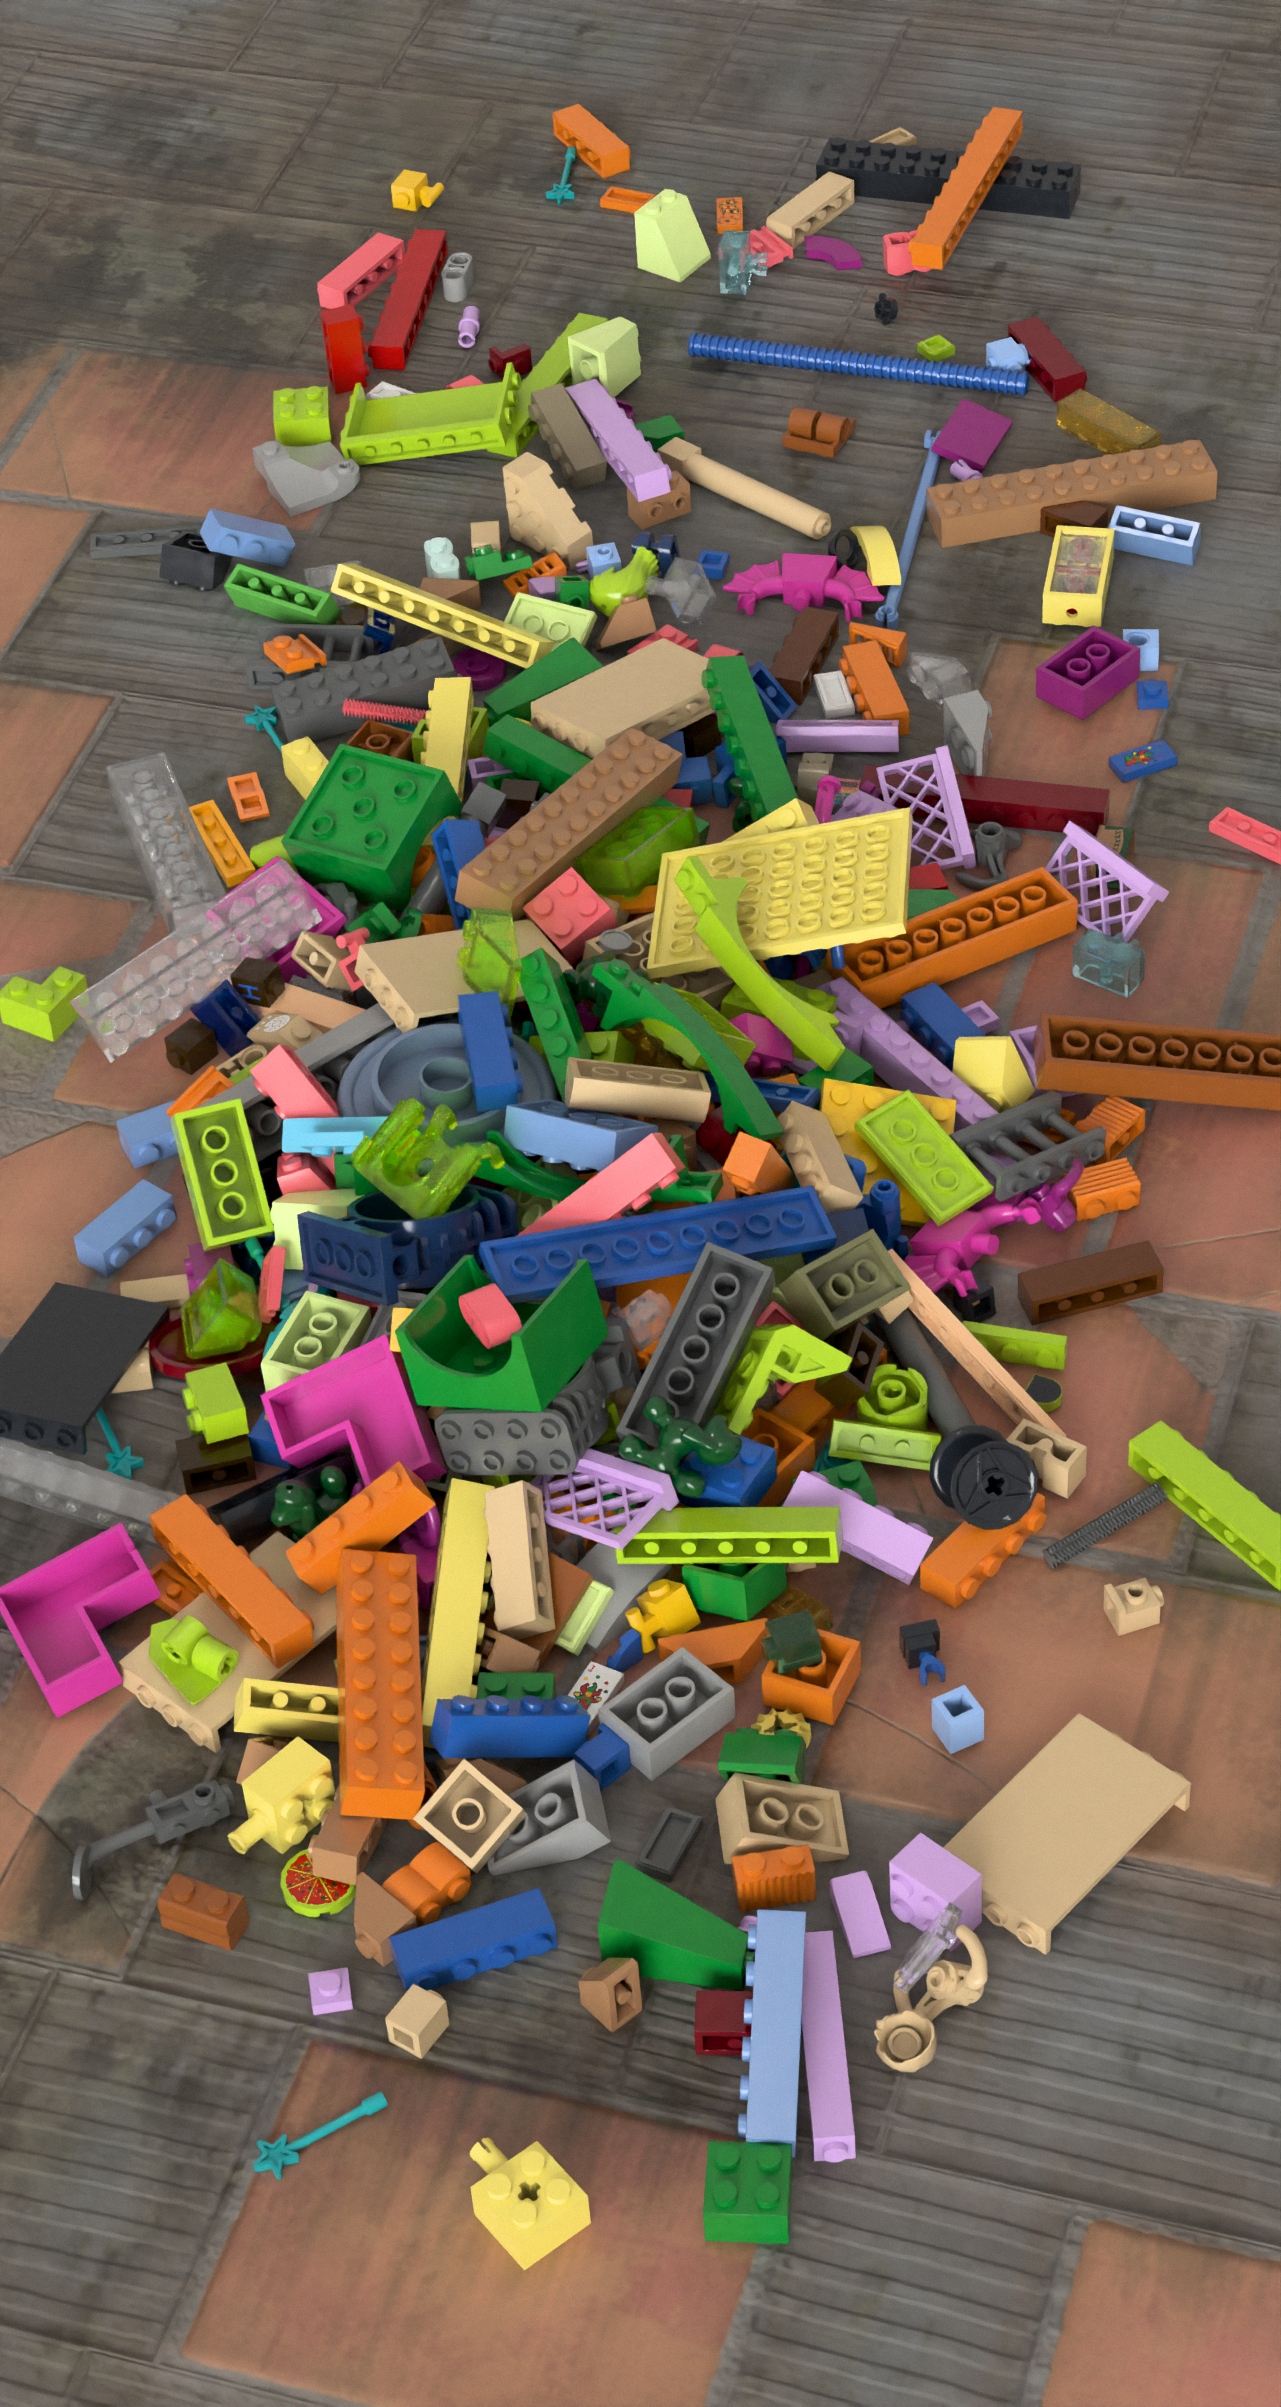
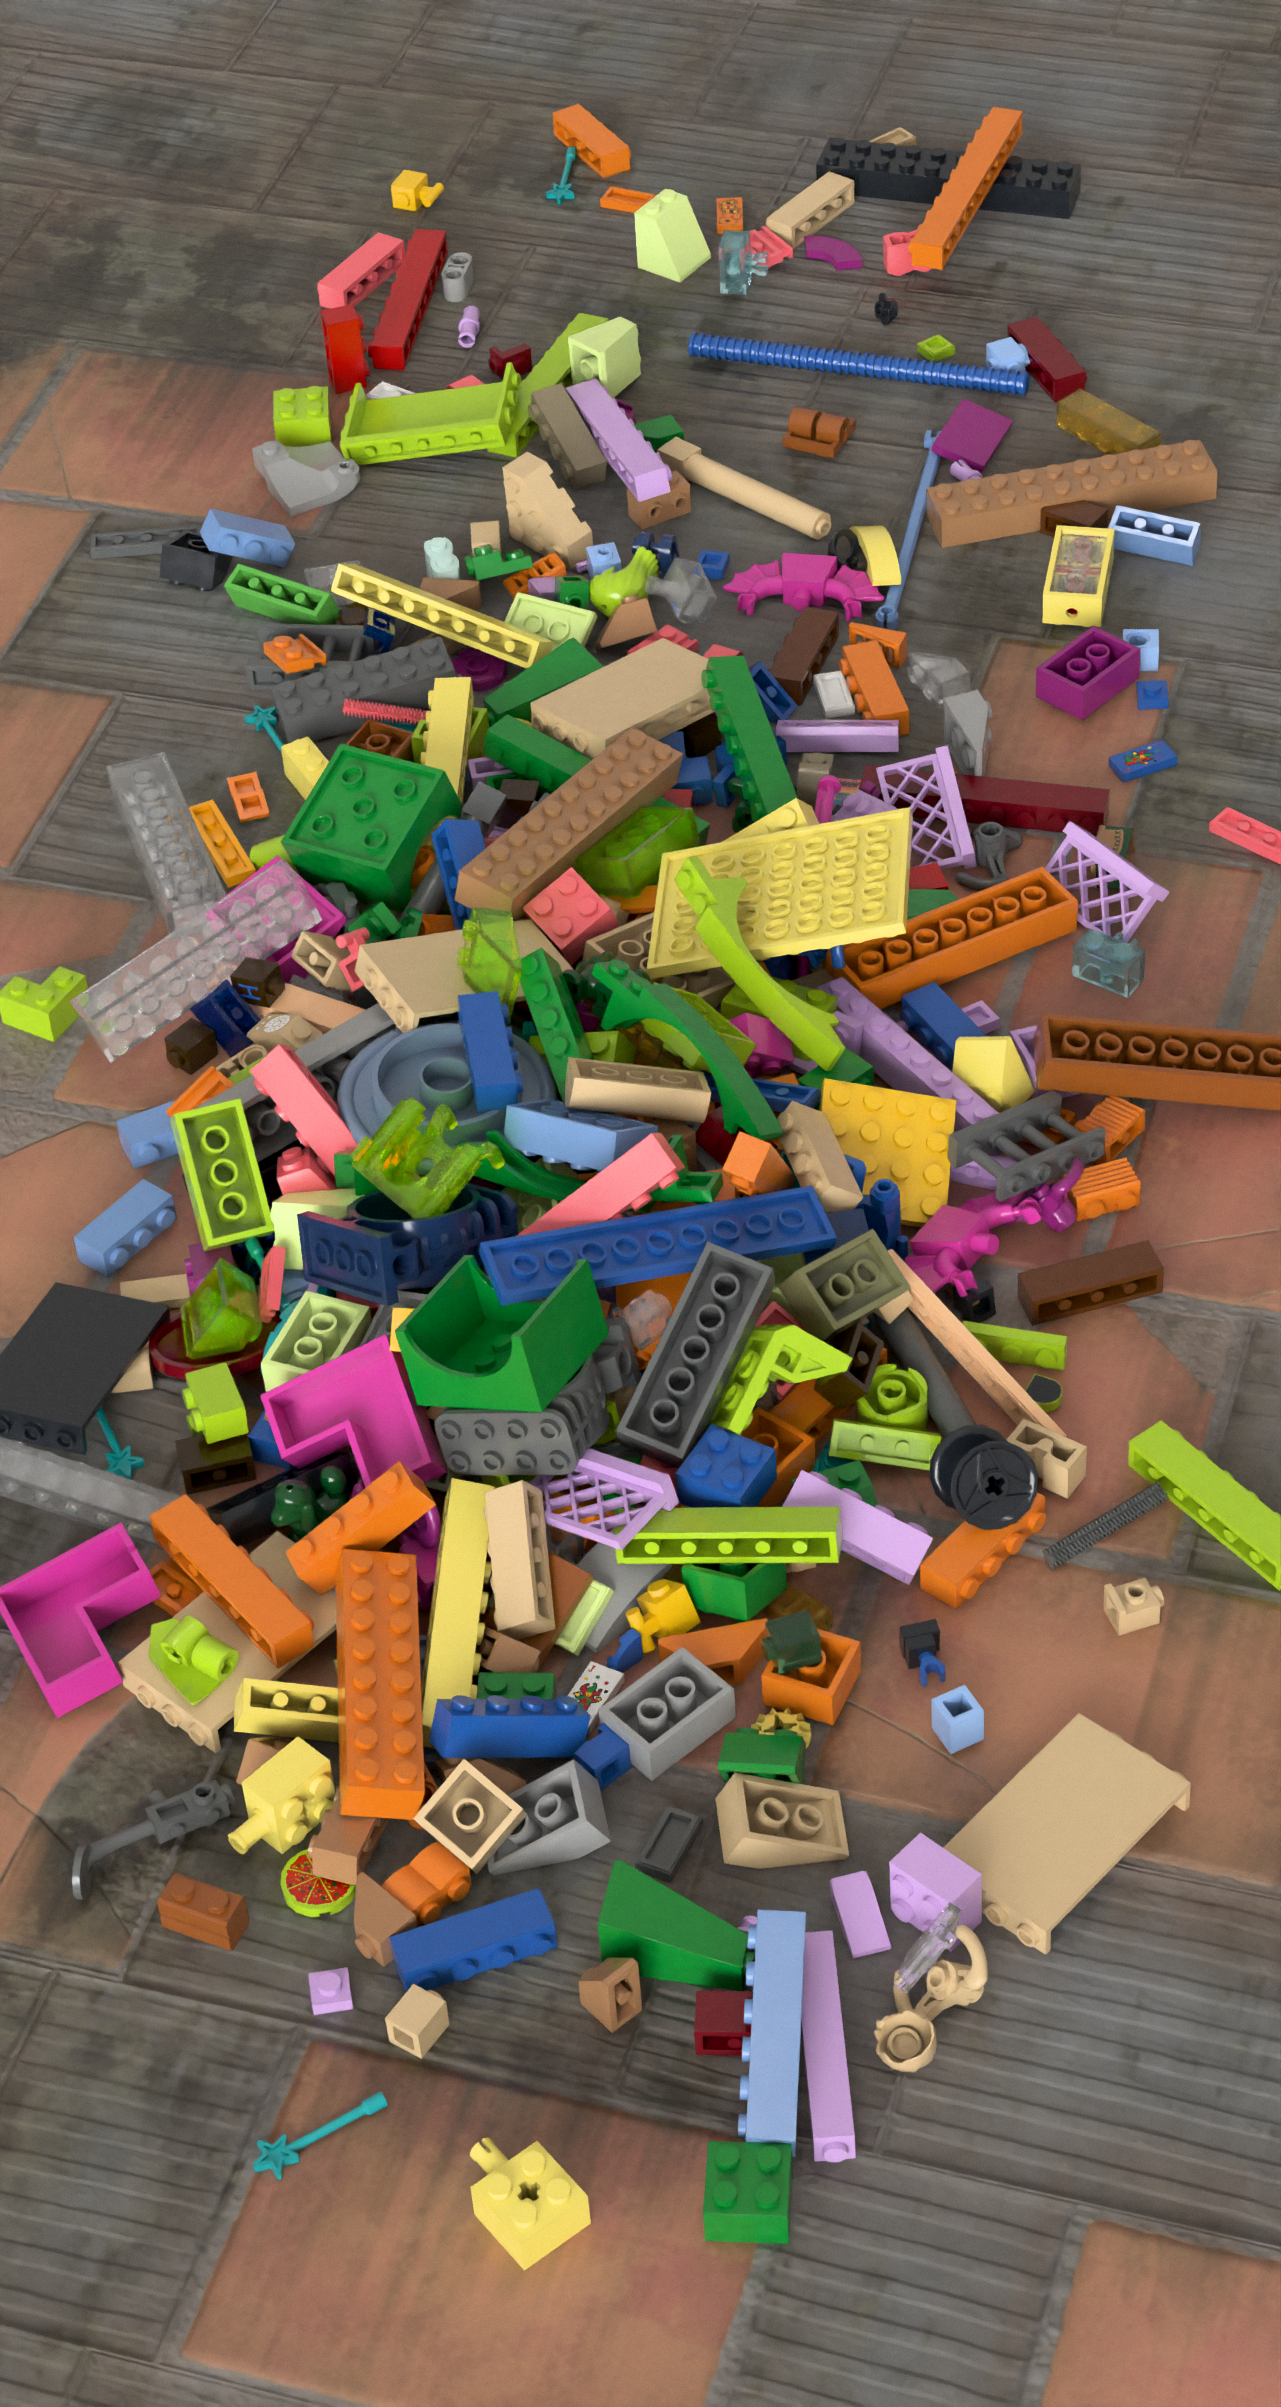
medium azure bracket [282,1116,412,1157] -> none
coral beam [459,1283,522,1349] -> none
light grey piece [599,929,632,954] -> none
dark green animal [619,1395,742,1498] -> none
orange brick [731,1844,816,1914] -> none
lime tile [854,1089,994,1226] -> none

